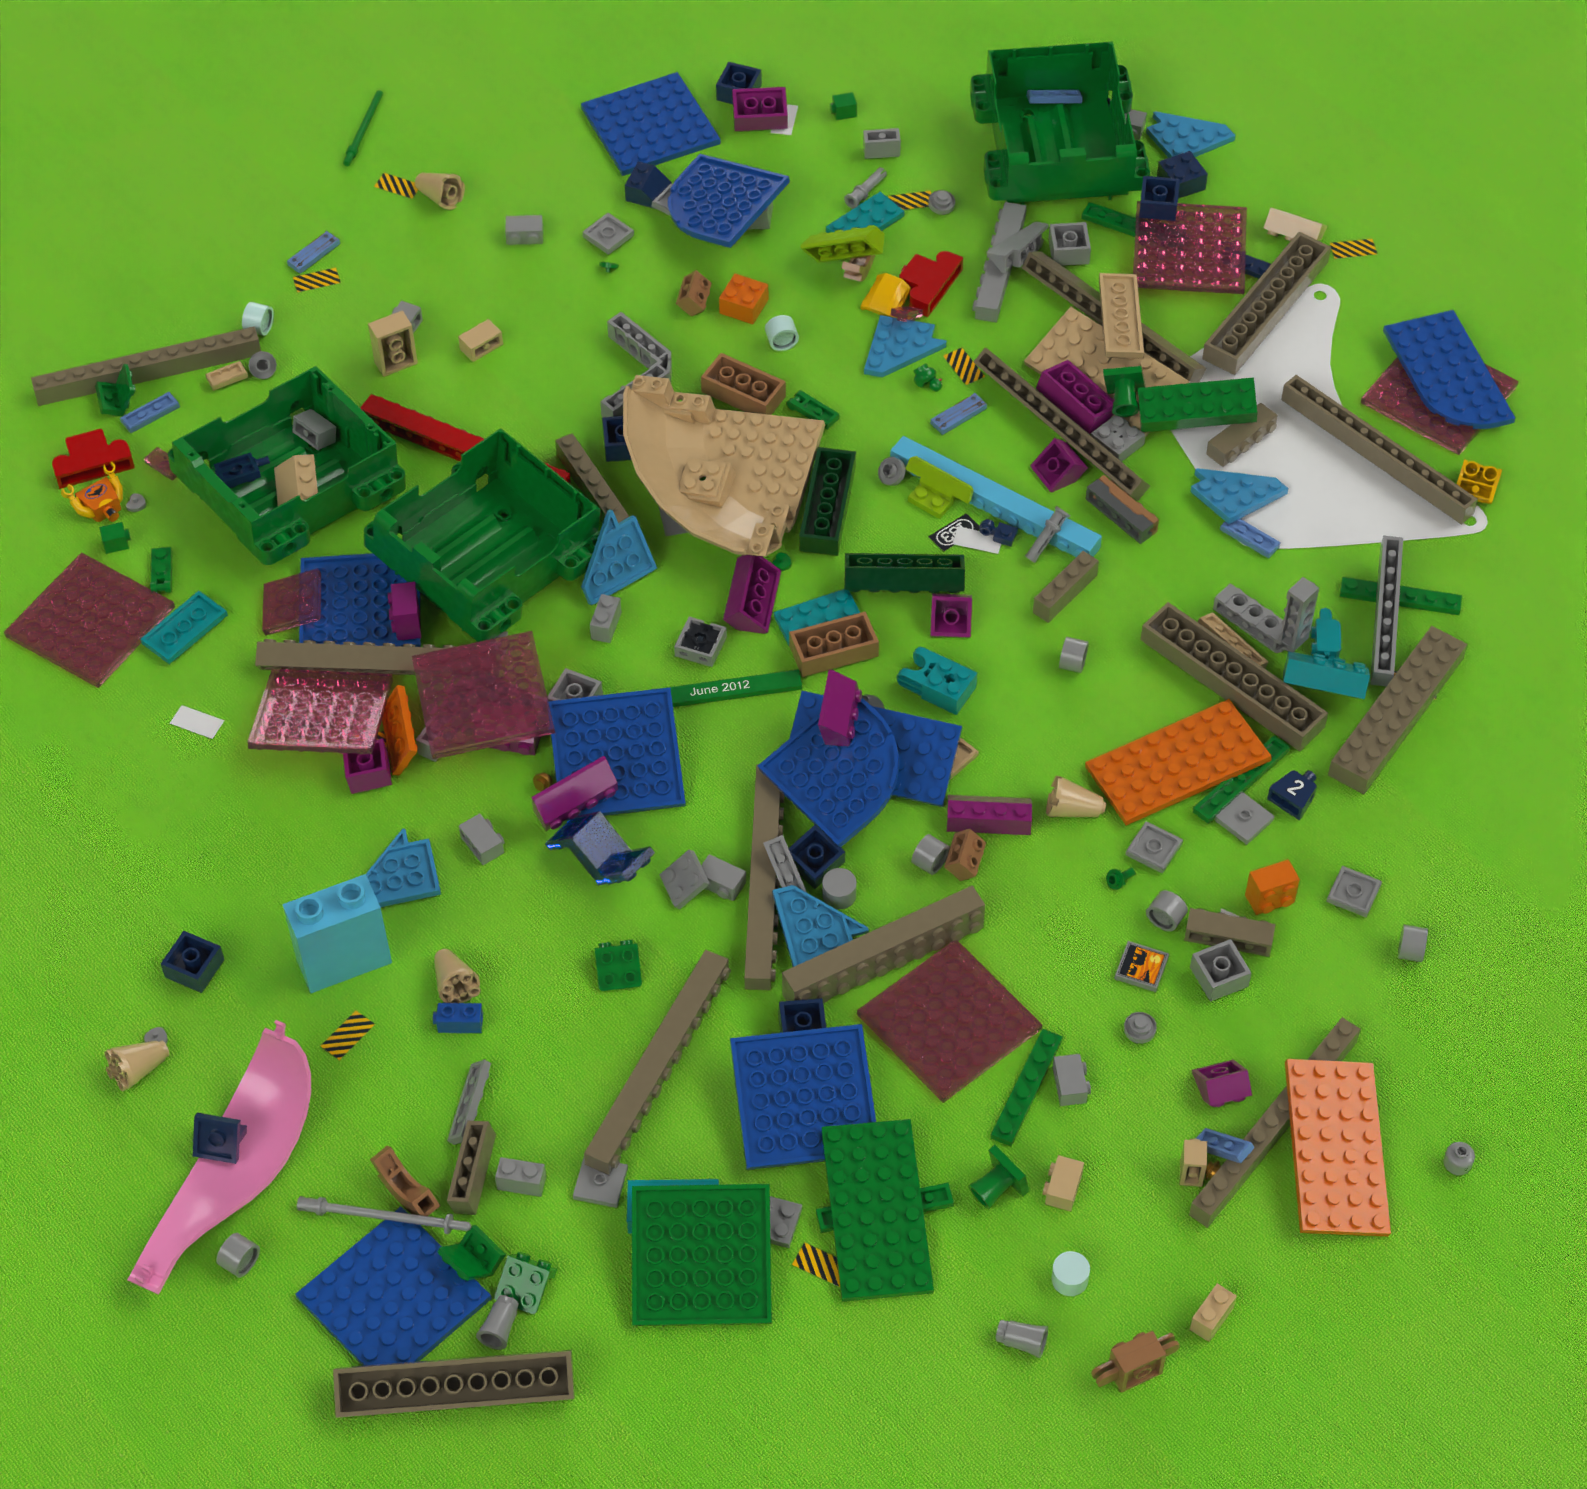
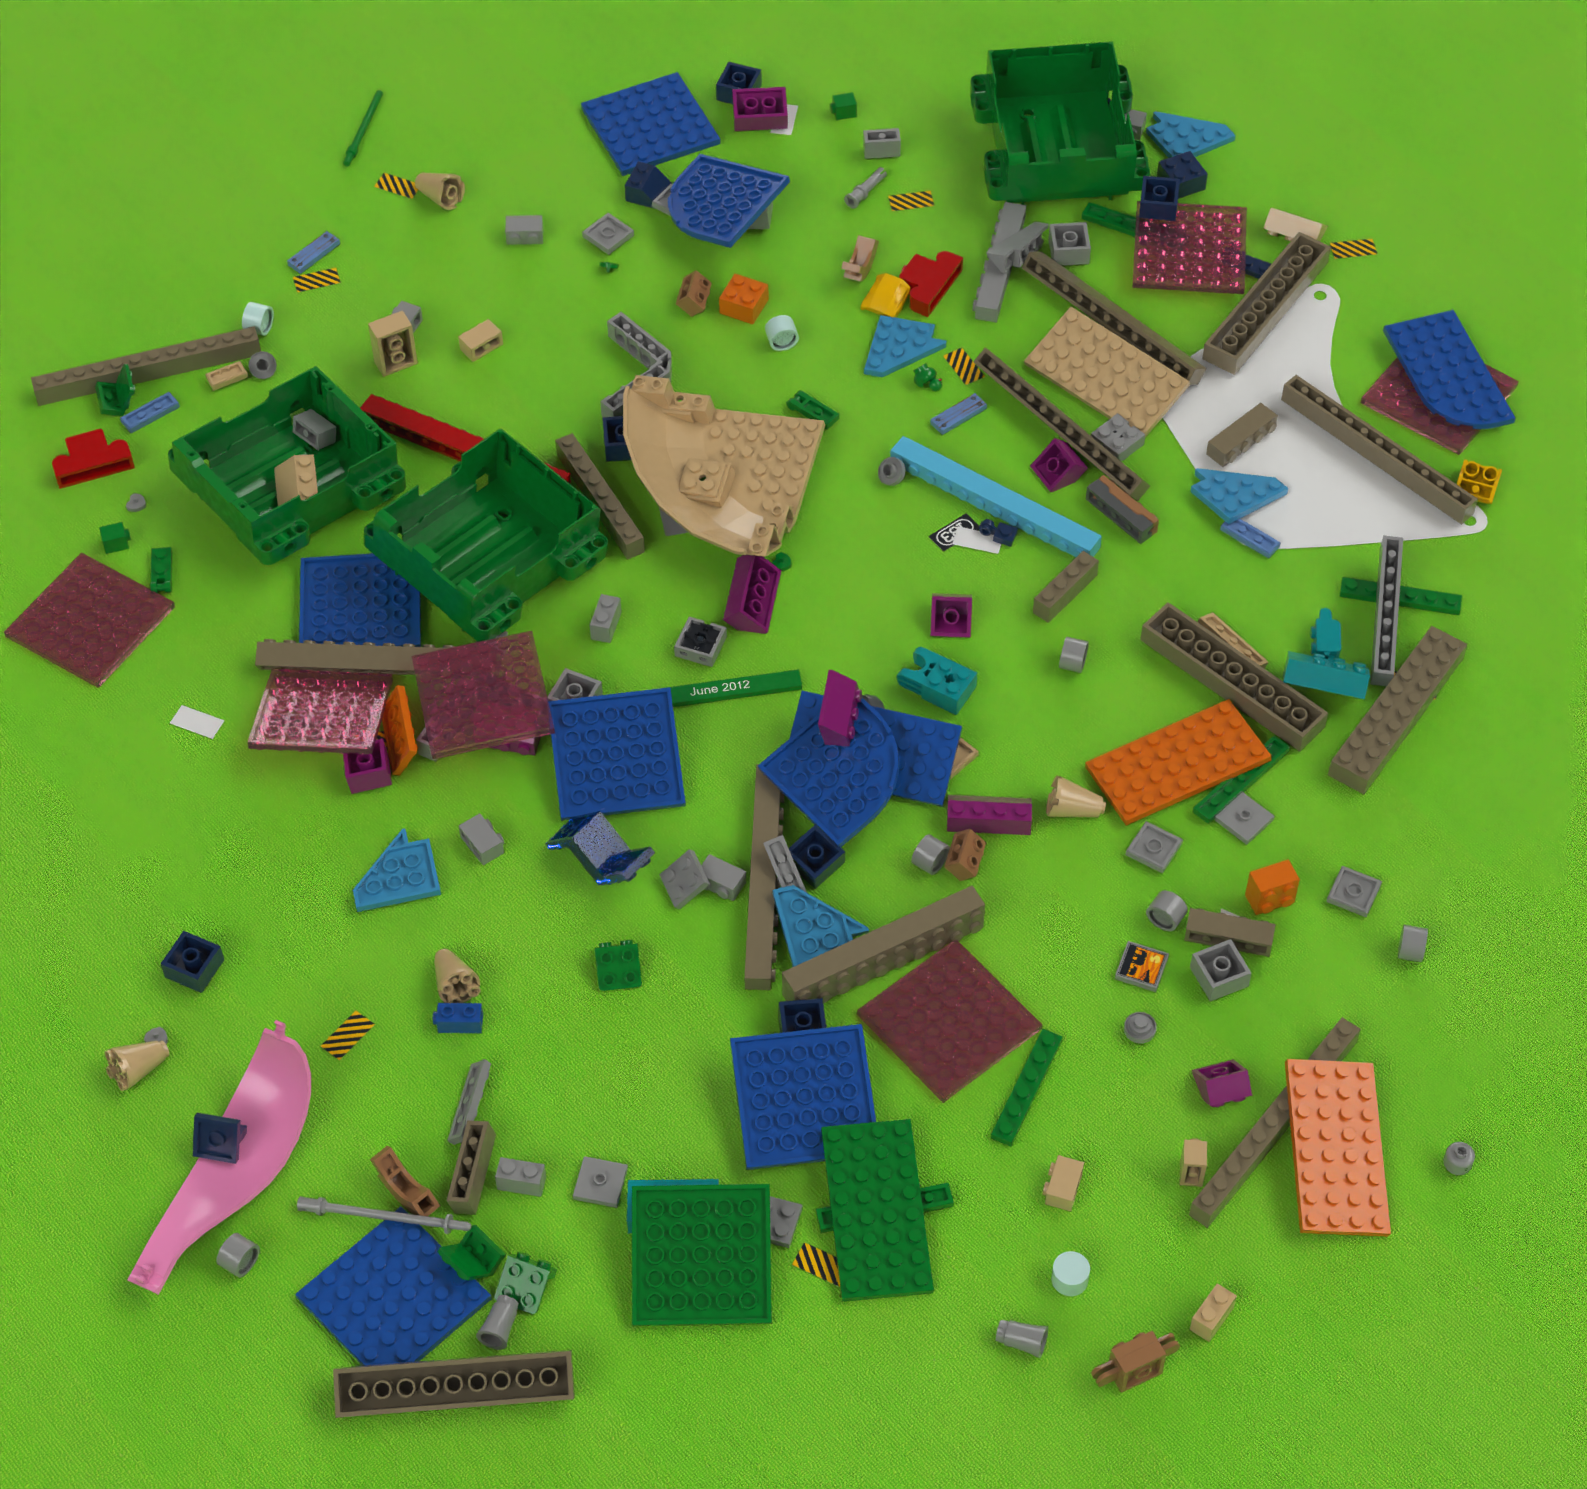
torso [61,462,123,522] -> none
teal plate [140,591,228,664] -> none
plate [144,447,177,481] -> none
dark blue plate [213,452,270,488] -> none
clear pink plate [262,568,321,635] -> none
medium azure brick [282,874,392,993] -> none
magenta brick [388,582,422,641] -> none
magenta slope [531,756,618,831] -> none
pearl gold plate [533,772,553,791] -> none
dark azure wing [581,509,657,605] -> none
dark tan brick [584,950,731,1175] -> none
medium nougat brick [701,353,786,415] -> none
teal plate [774,589,860,646] -> none
medium nougat brick [789,611,879,677] -> none
dark green brick [799,447,856,556] -> none
lime slope [800,225,885,263] -> none
light grey piece [822,868,857,909] -> none
teal plate [826,192,904,233] -> none
dark green brick [844,553,965,594] -> none
clear pink plate [890,306,923,322] -> none
lime plate [905,456,973,519] -> none
light grey plate [928,190,955,215] -> none
green plant [968,1145,1029,1210] -> none
light grey pin [1025,506,1071,563] -> none
medium blue tile [1027,90,1083,103] -> none
magenta slope [1036,360,1114,434] -> none
light grey brick [1053,1054,1091,1106] -> none
tan plate [1099,273,1144,358] -> none
green plant [1103,366,1146,417] -> none
green plate [1106,867,1136,890] -> none
green brick [1138,377,1258,432] -> none
medium blue tile [1196,1128,1254,1163] -> none
pearl gold plate [1205,1161,1221,1180] -> none
light grey brick [1213,577,1319,653] -> none
dark blue torso [1267,770,1317,821] -> none

